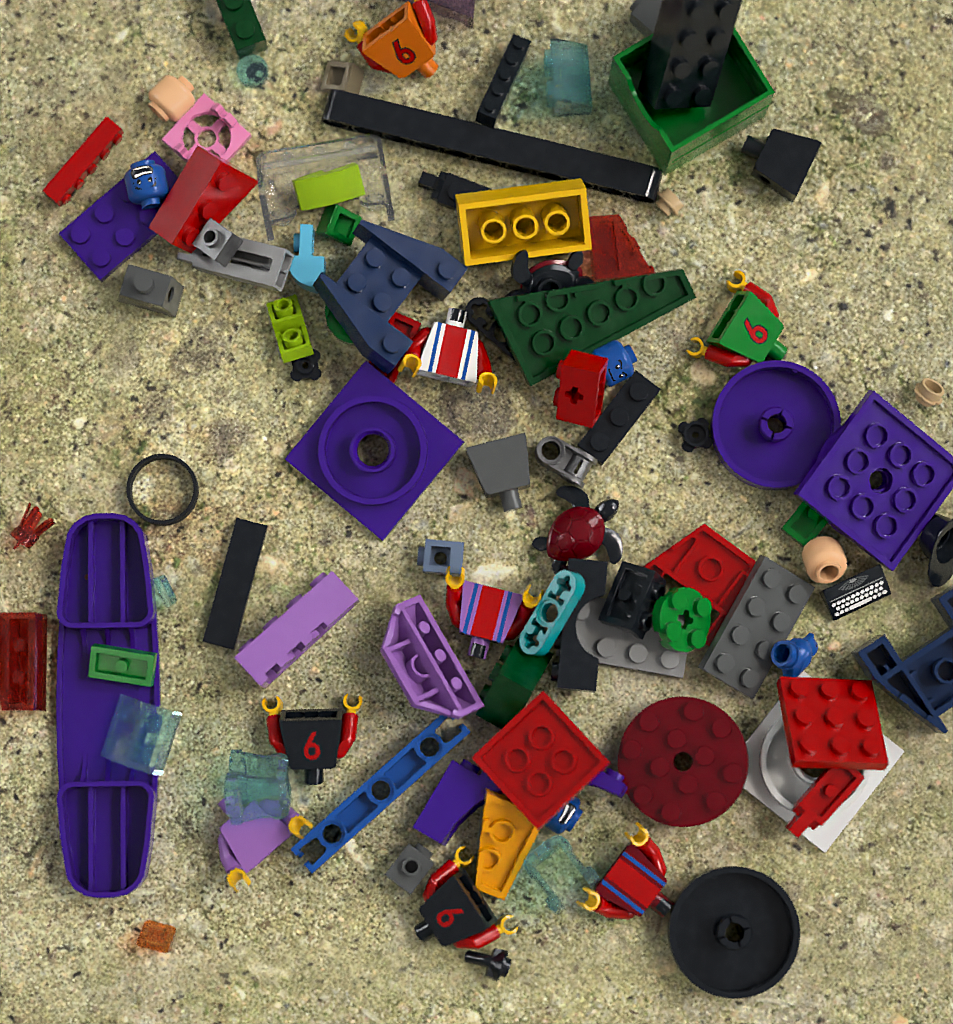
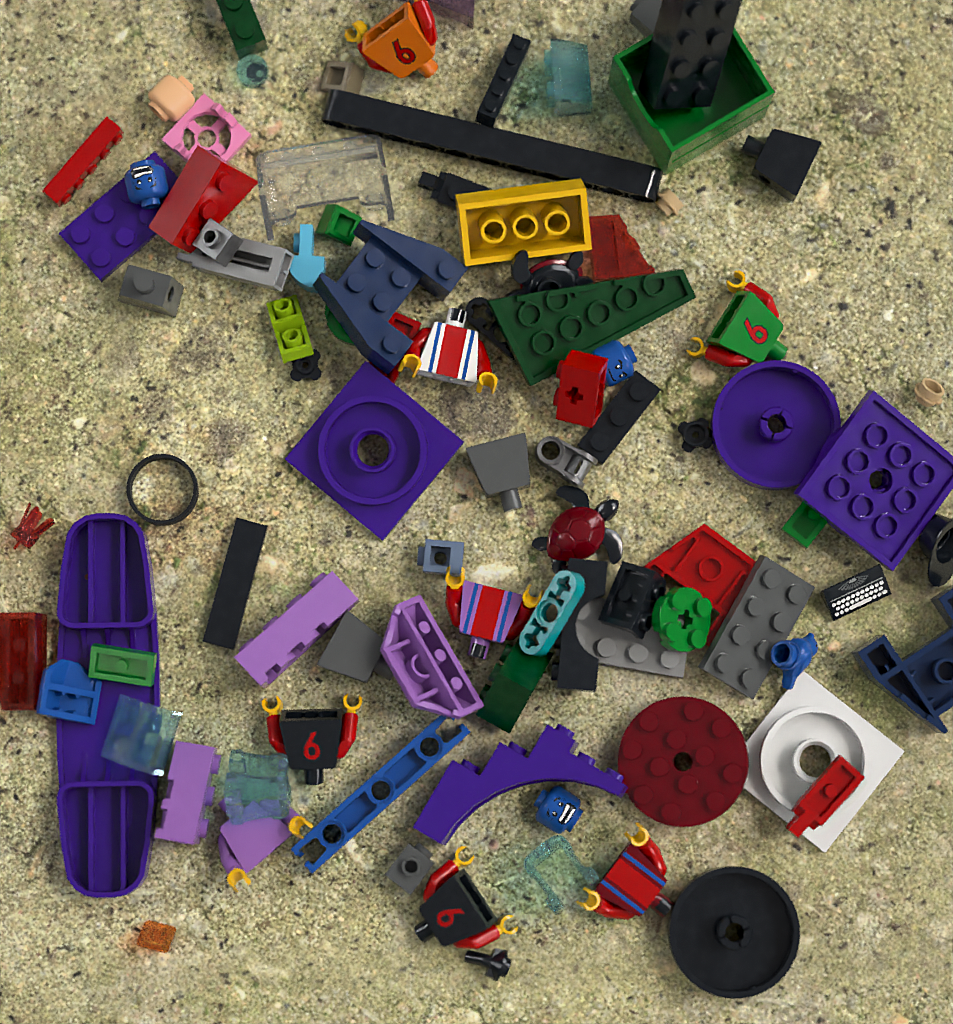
clear light blue tile [153,574,177,608] -> none
lime slope [292,162,366,211] -> none
red plate [471,691,611,831] -> none
light orange wing [474,788,540,900] -> none
red plate [776,676,889,771] -> none
light nougat head [802,536,847,584] -> none
none -> blue slope [36,659,102,725]
none -> medium lavender wedge [154,741,221,845]
none -> dark grey torso [317,611,393,683]

